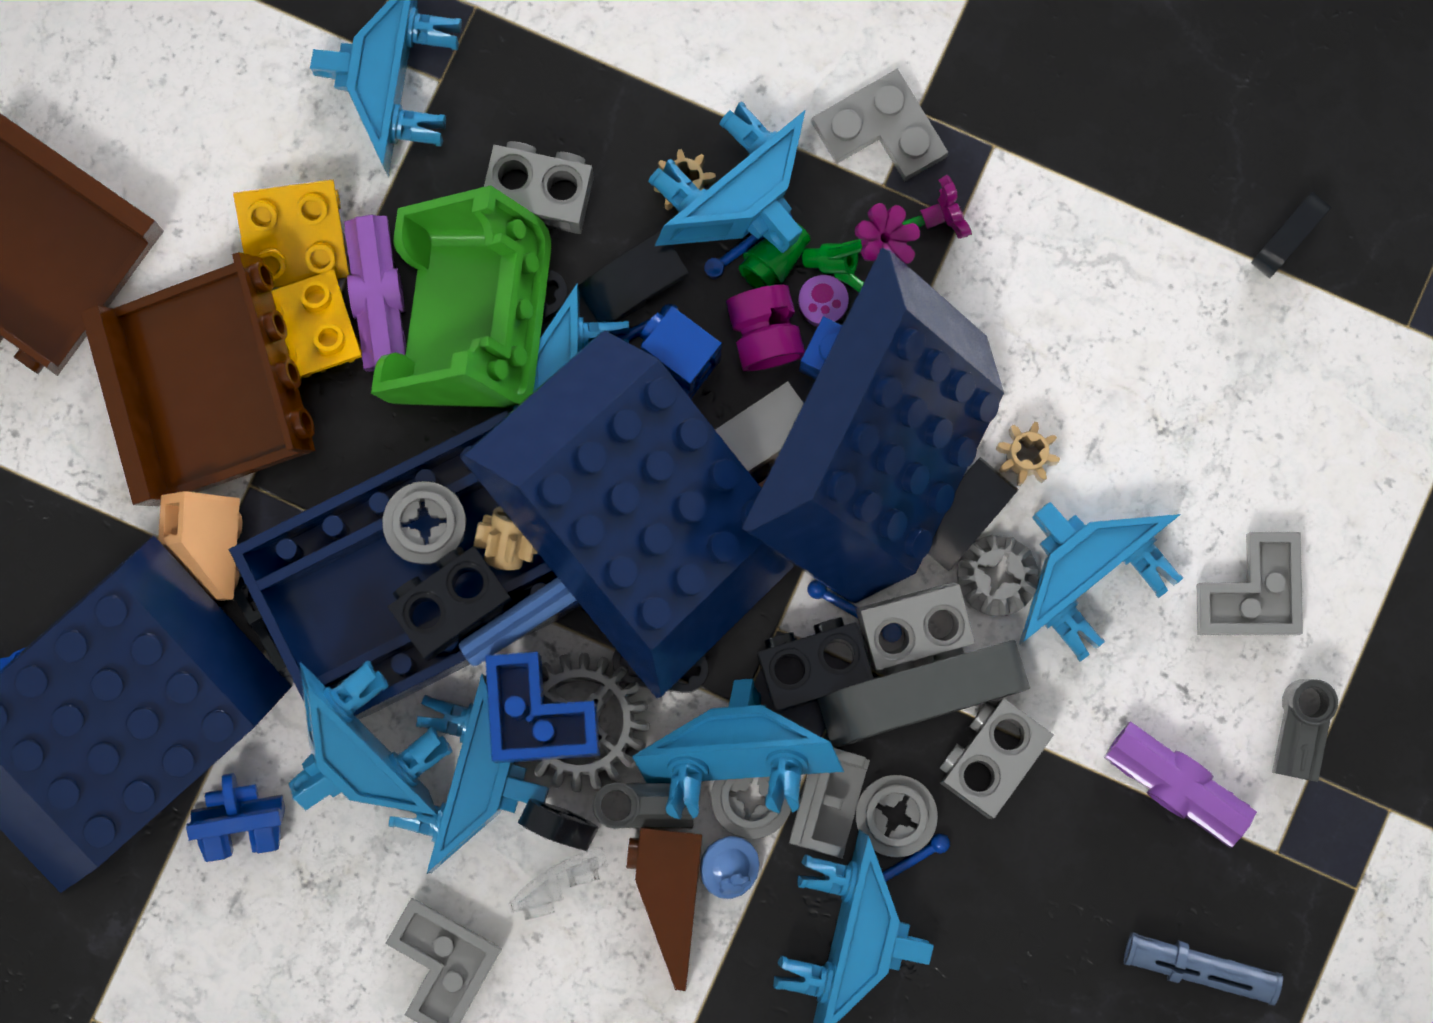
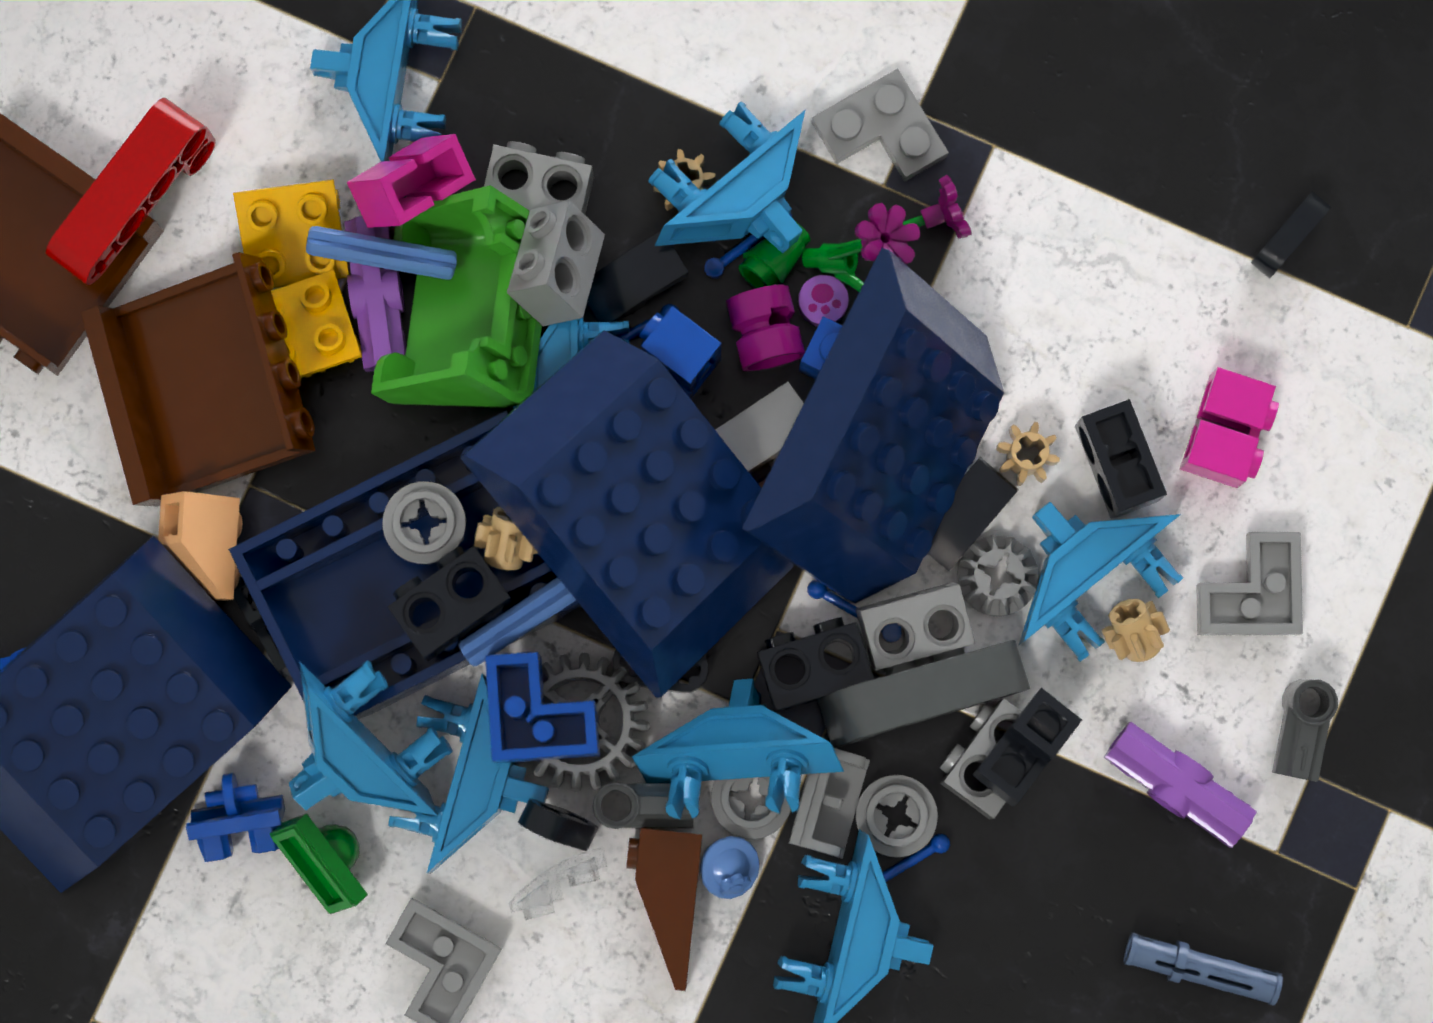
none -> red beam [45,97,216,285]
none -> green tile [270,813,368,914]
none -> medium blue axle [306,226,457,280]
none -> dark pink piece [347,134,476,228]
none -> light grey brick [507,200,605,326]
none -> black slope [973,688,1082,807]
none -> black brick [1075,399,1167,519]
none -> tan gear [1102,599,1170,662]
none -> dark pink piece [1179,367,1279,488]

